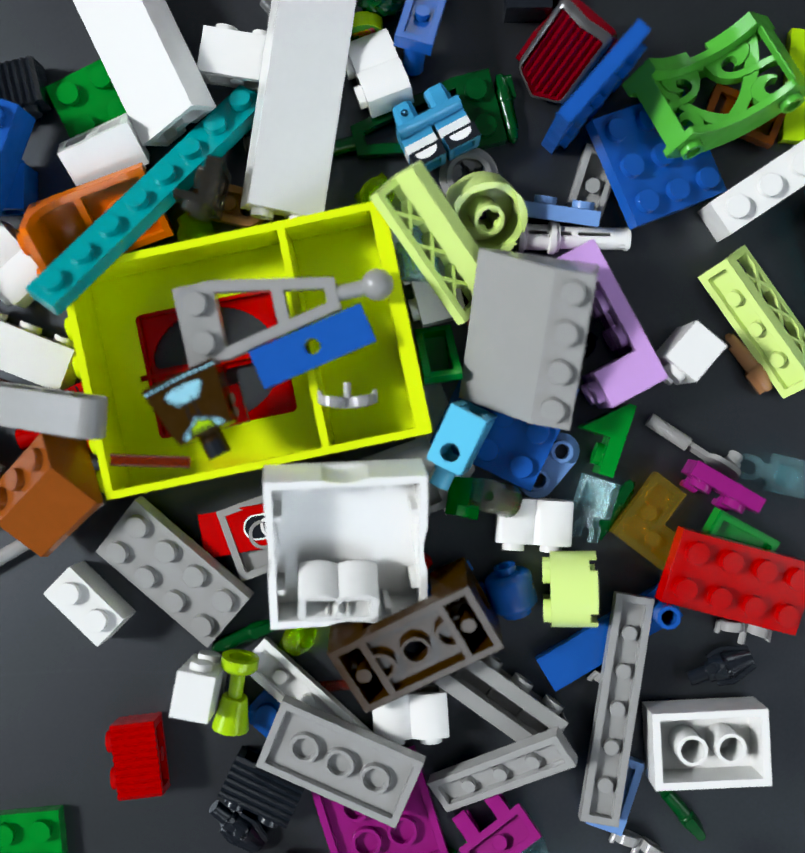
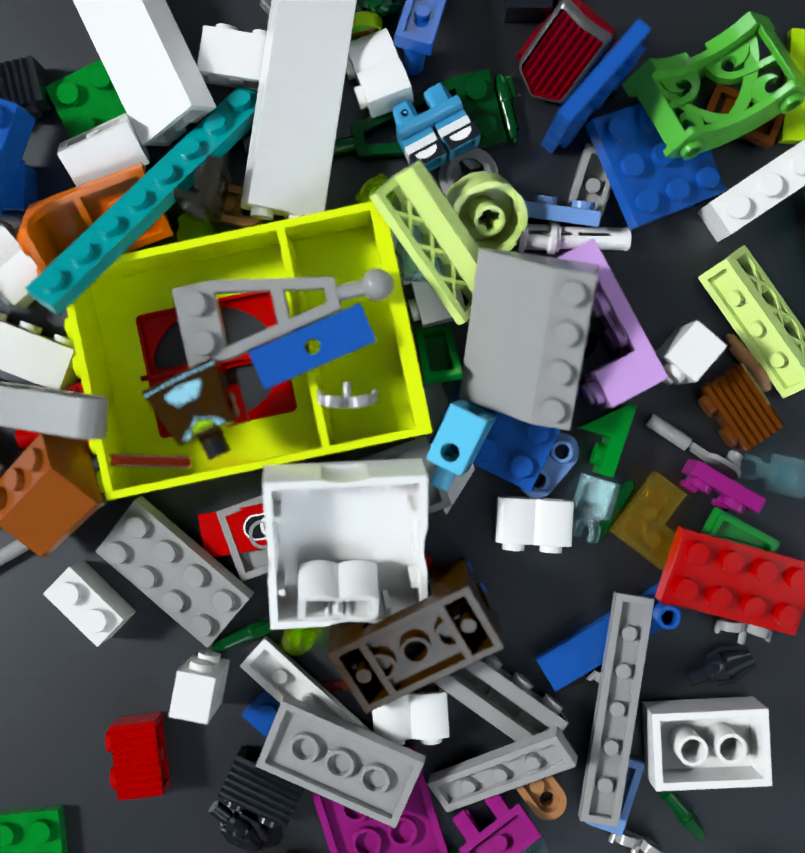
lime piece [212,649,259,737] -> none
clear smoke leg [445,477,522,520] -> none
blue head [485,561,537,620] -> none
yellowish green brick [542,550,599,628] -> none
none -> medium nougat plate [516,775,567,820]
none -> reddish brown brick [696,363,785,451]

